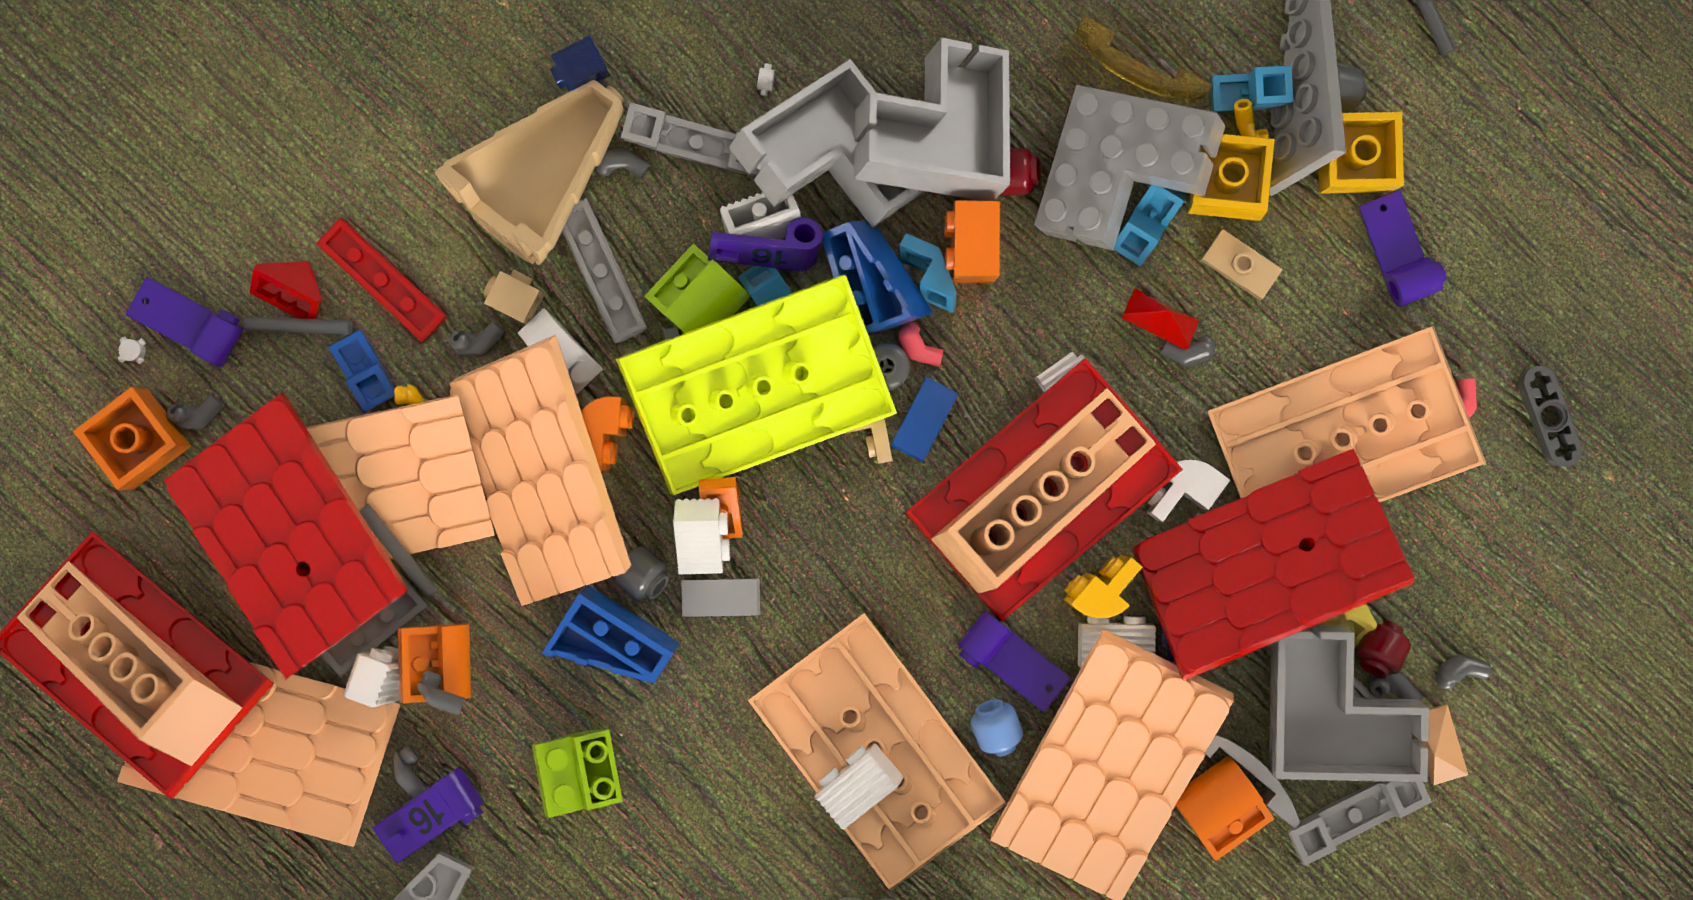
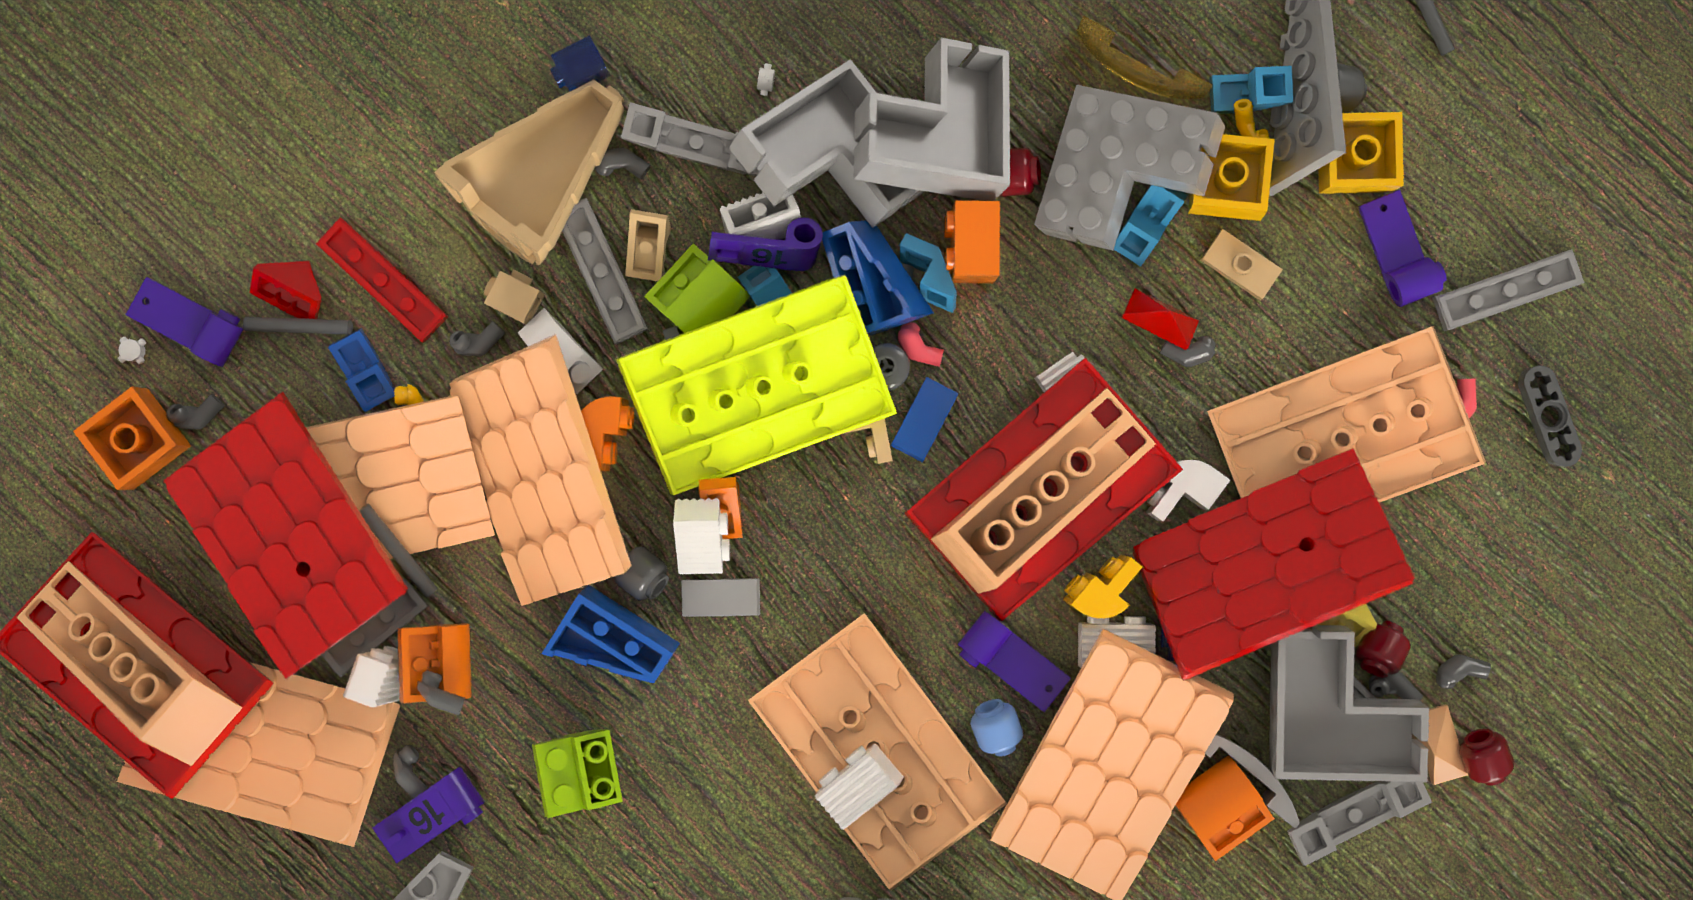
none -> tan slope [625,209,671,282]
none -> light grey tile [1432,249,1584,332]
none -> dark red head [1459,728,1515,786]

